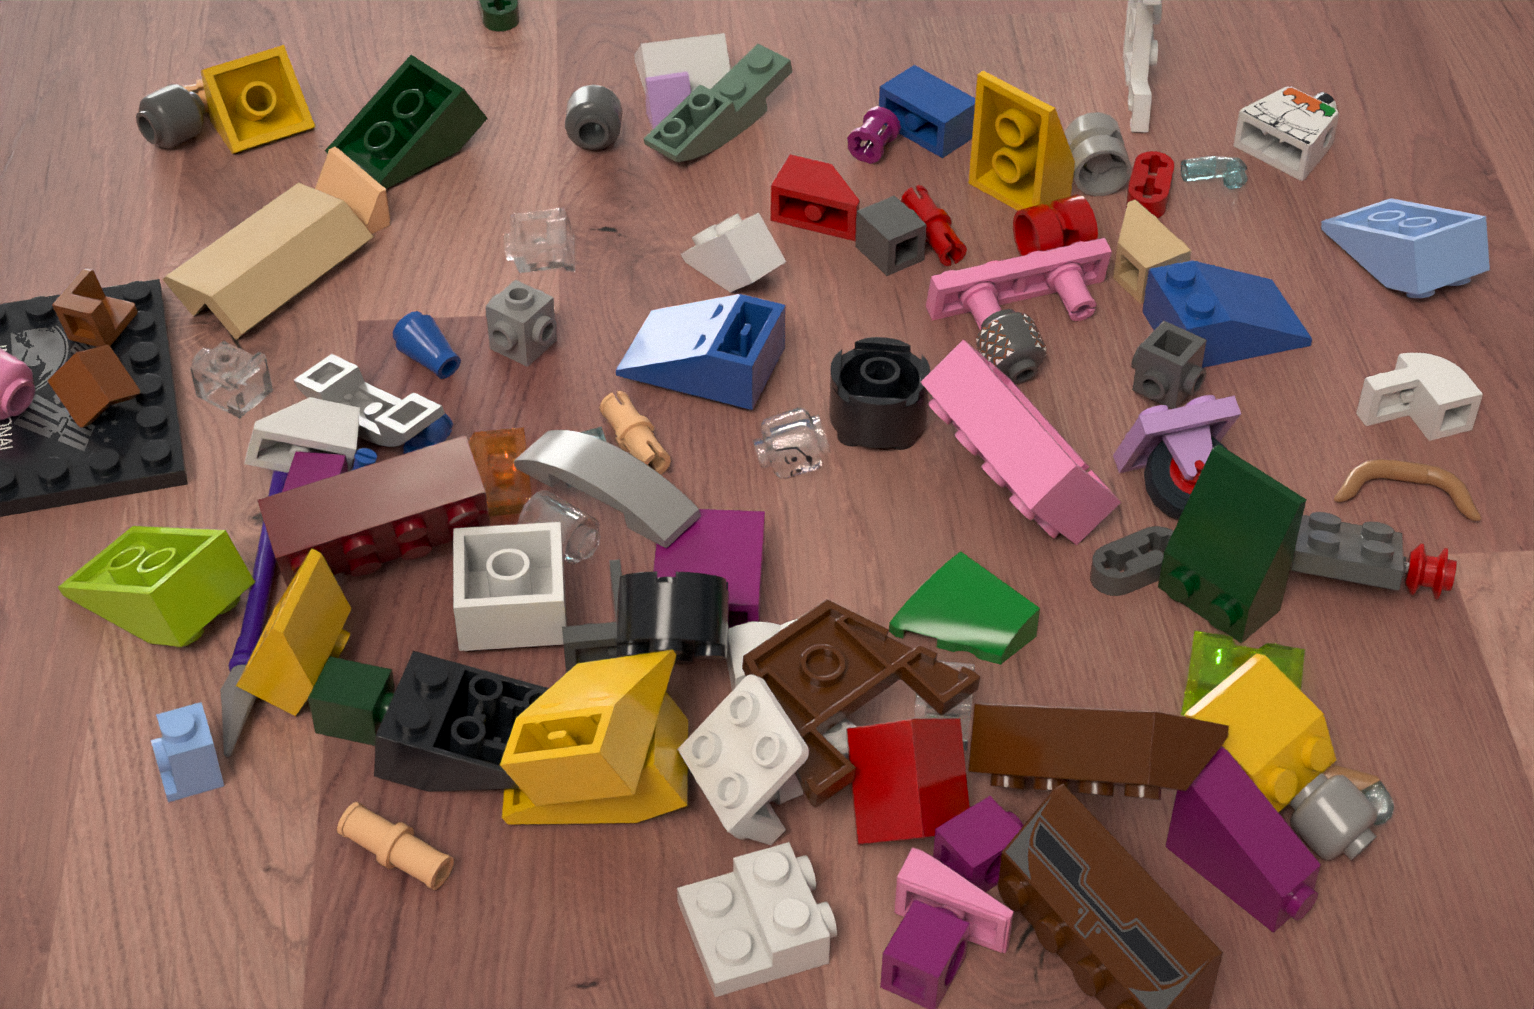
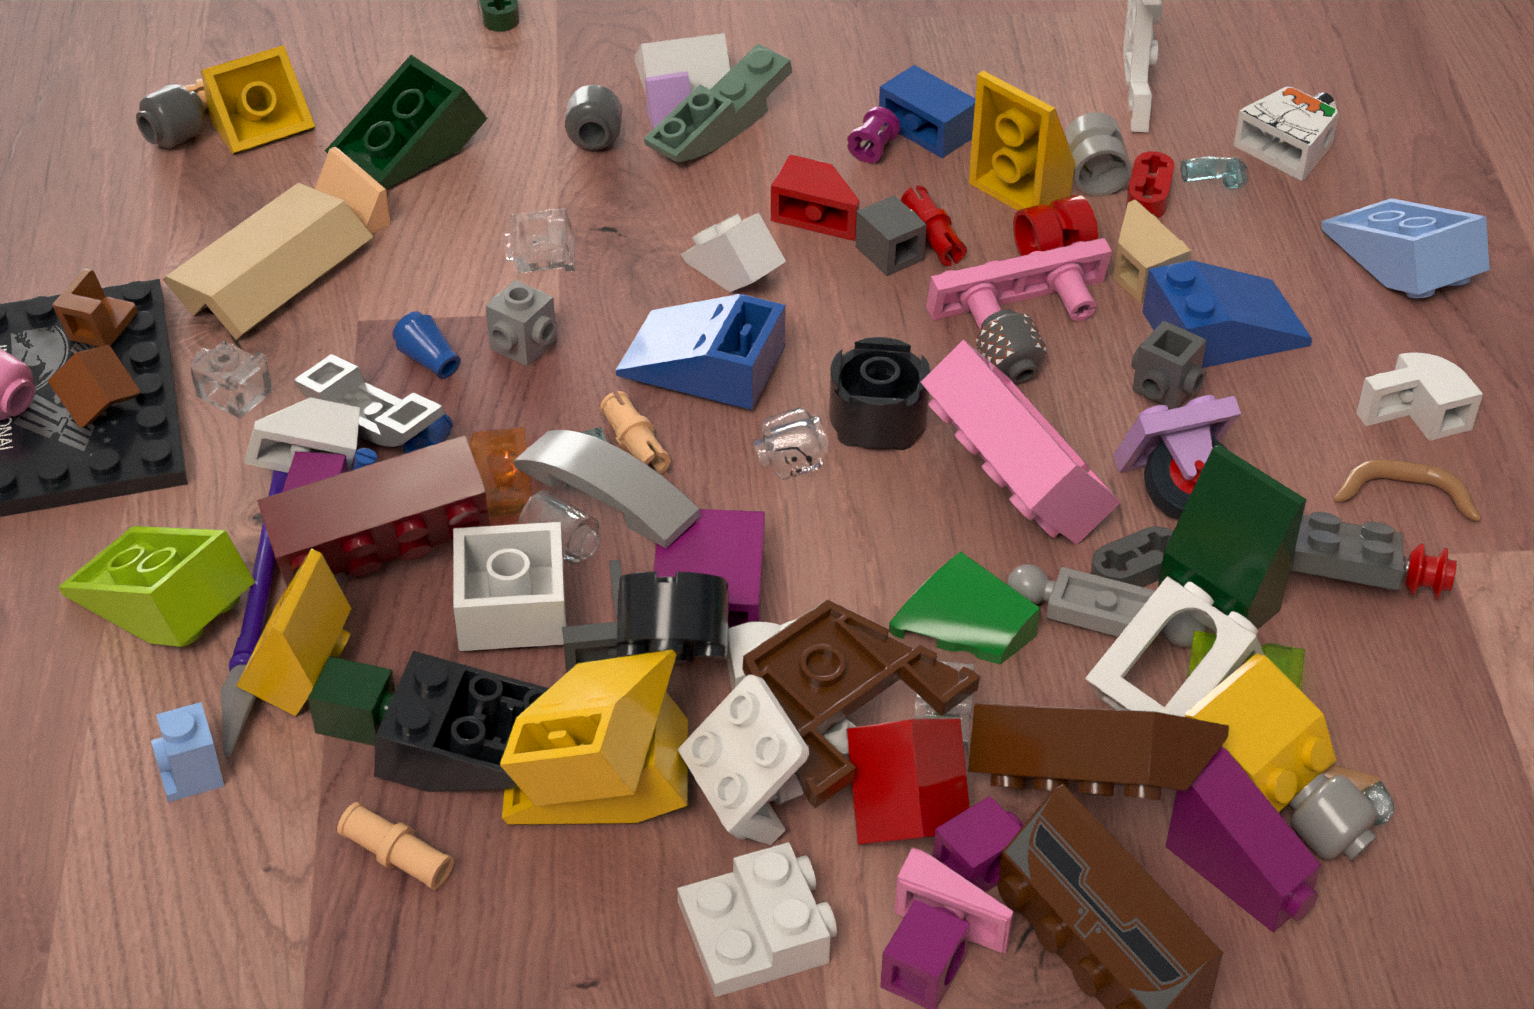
none -> light grey plate [1007,564,1206,647]
none -> white panel [1085,576,1264,717]

